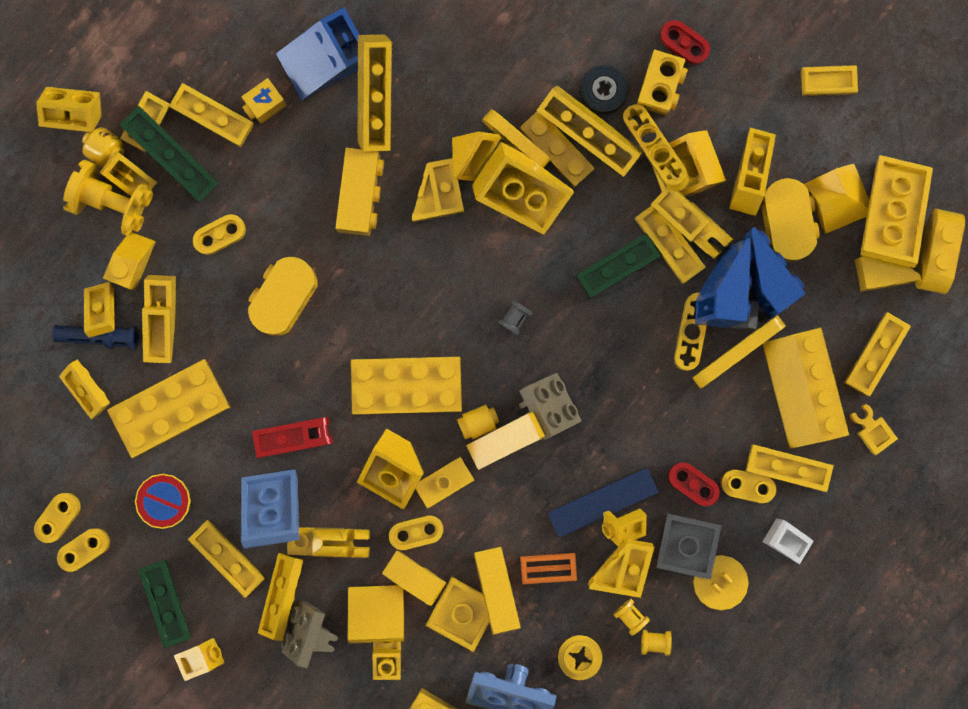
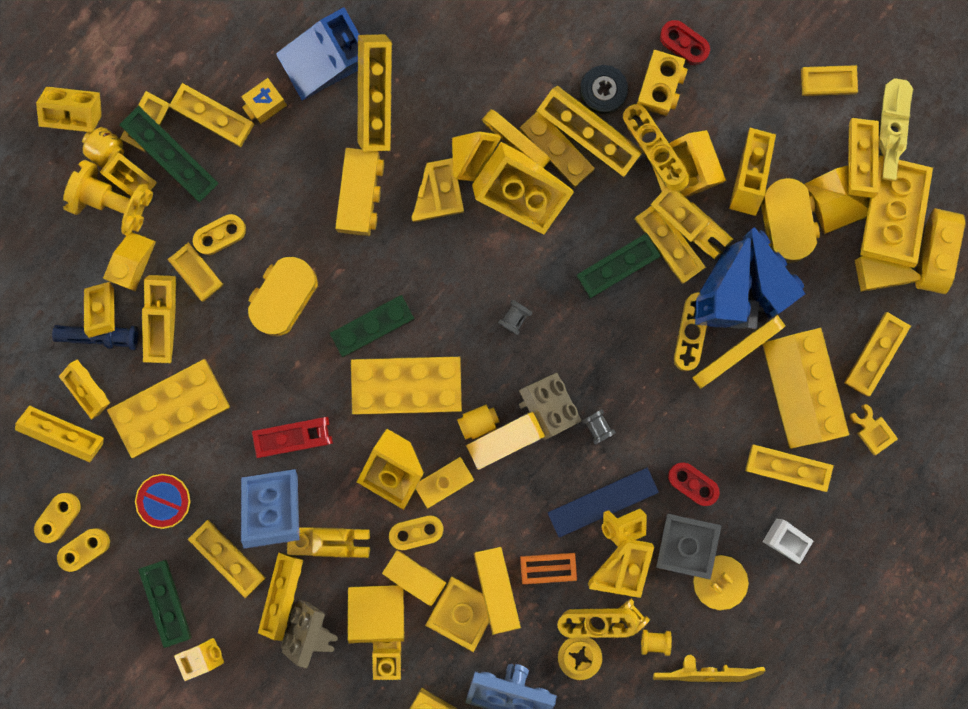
yellow plate [720,470,776,503] -> none
none -> yellow plate [15,406,104,463]
none -> yellow tile [167,242,224,302]
none -> dark green plate [330,295,415,358]
none -> yellow beam [558,608,639,638]
none -> dark grey bush [581,409,616,445]
none -> yellow piece [653,655,765,682]
none -> yellow plate [848,118,879,198]
none -> light yellow piece [879,78,913,181]

